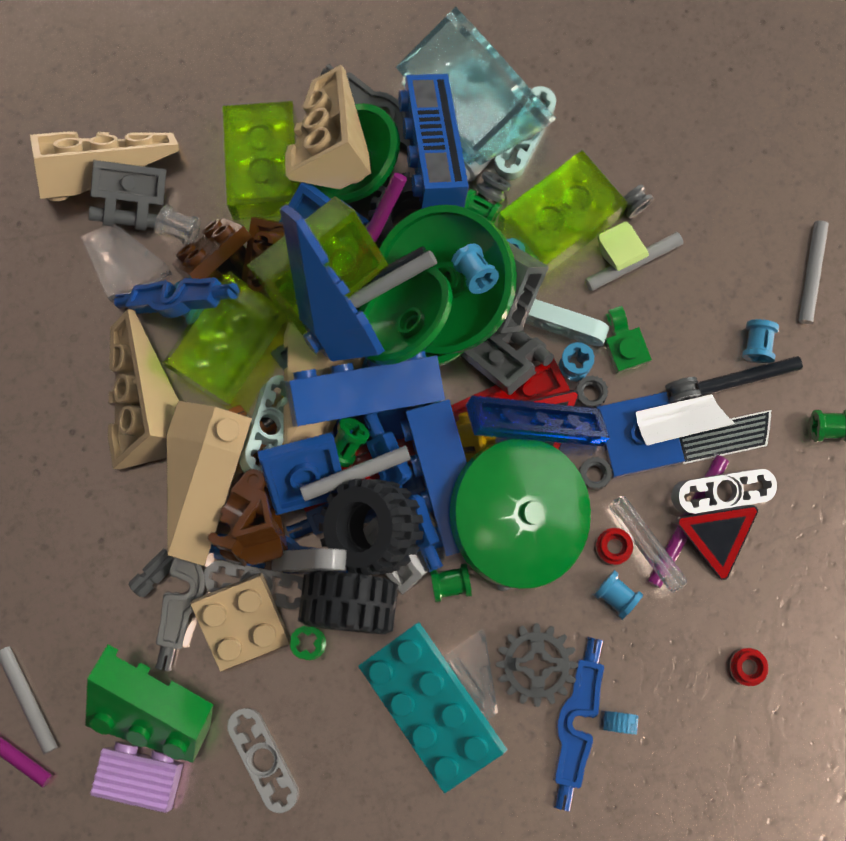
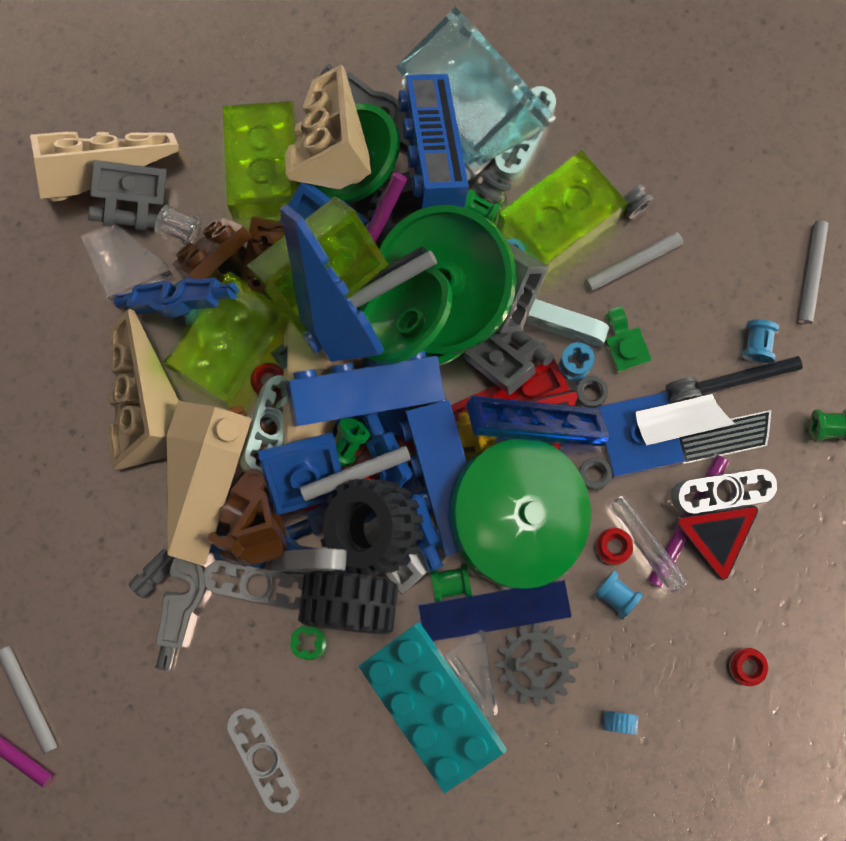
green wedge [85,644,214,763] -> none
lavender brick [90,742,183,813] -> none
tan plate [191,572,291,672] -> none
dark azure bush [452,244,499,294] -> none
blue piece [553,637,604,811] -> none
yellowish green slope [597,222,649,271] -> none
none -> red plate [250,363,284,397]
none -> clear blue plate [418,580,572,641]

